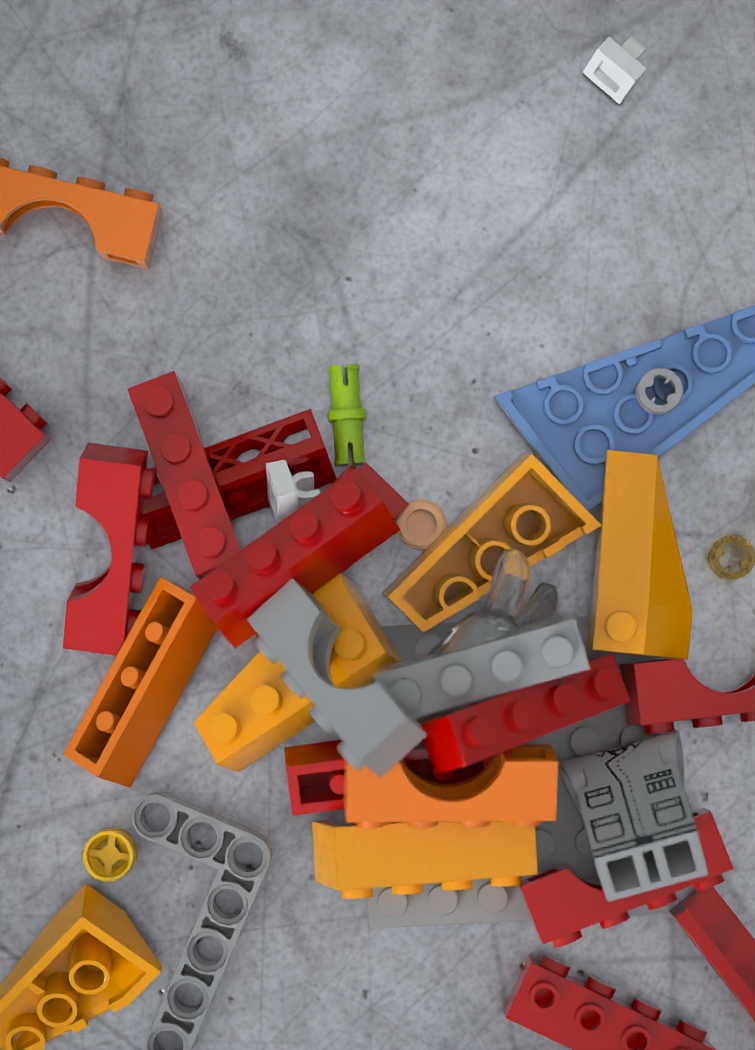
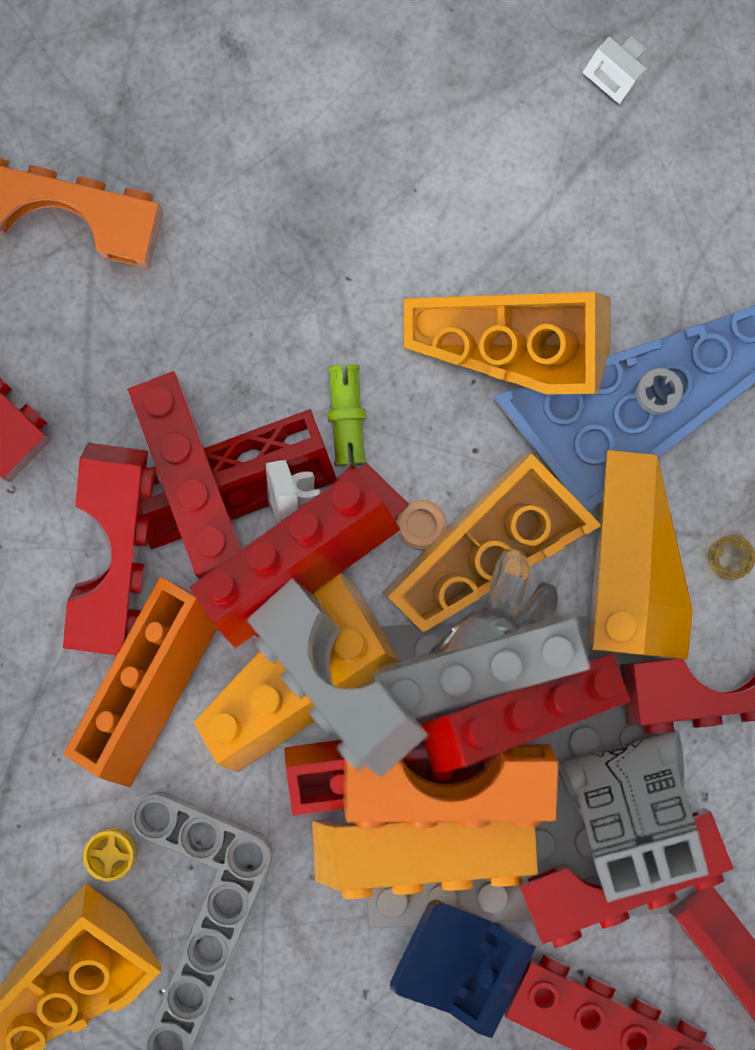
none -> dark blue bracket [390,899,536,1038]
none -> light orange wedge [404,292,611,395]

